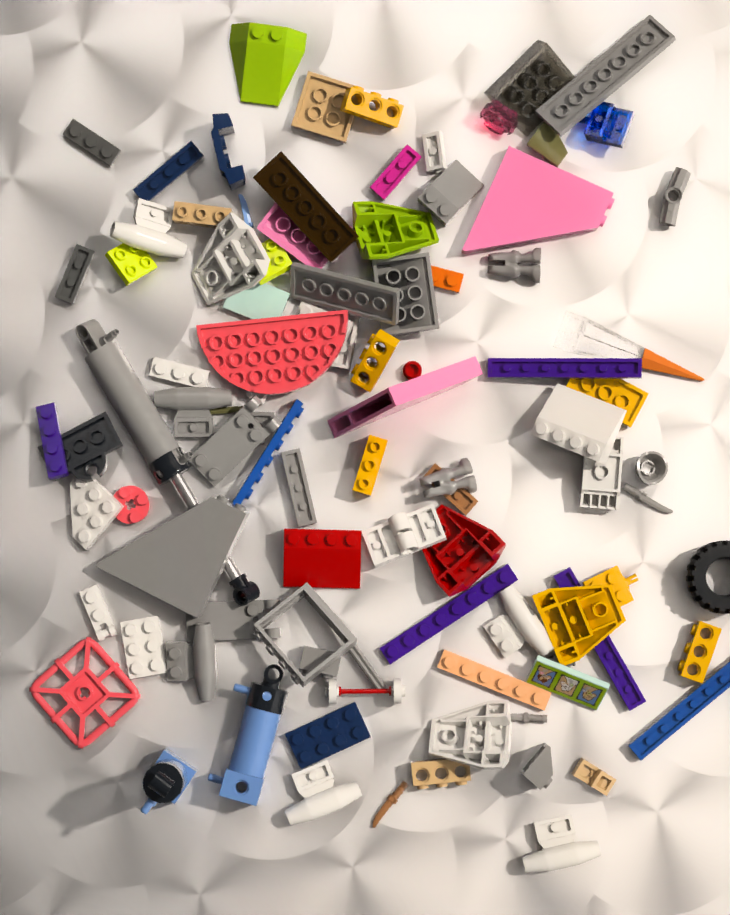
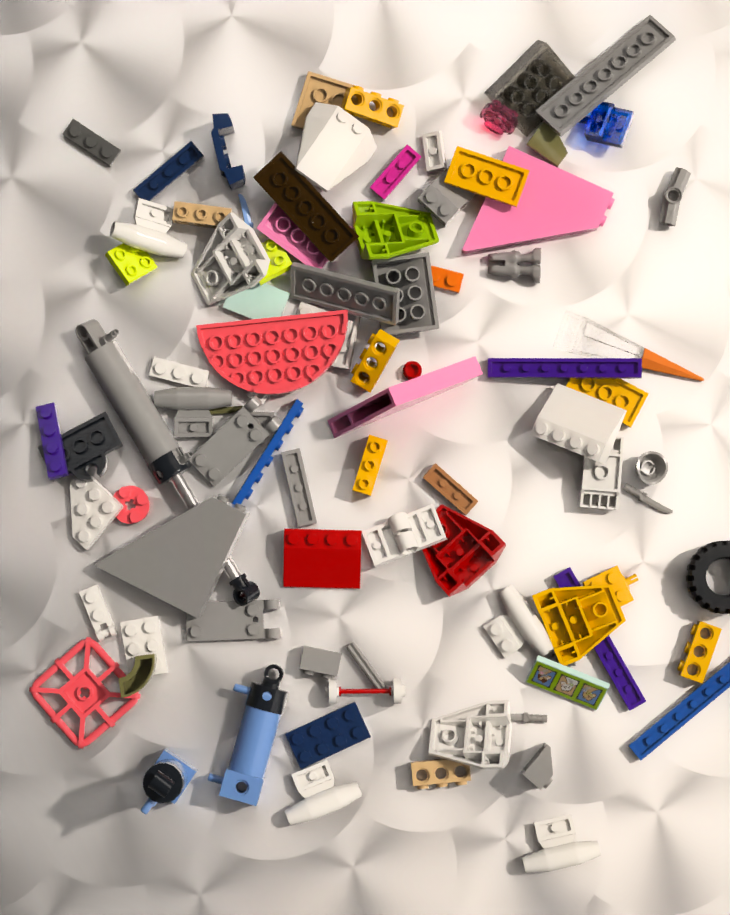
dark grey plate [55,244,95,304] -> none
light grey plate [166,622,217,701] -> none
lime wedge [229,22,307,107] -> none
light grey window [253,583,357,687] -> none
medium nougat piece [373,780,409,828] -> none
dark purple plate [380,564,518,664] -> none
light grey piece [419,458,477,498] -> none
light nougat plate [437,650,551,710] -> none
tan slope [571,758,617,796] -> none
none -> olive brick [119,653,157,698]
none -> white wedge [295,102,377,192]
none -> yellow plate [444,146,530,208]

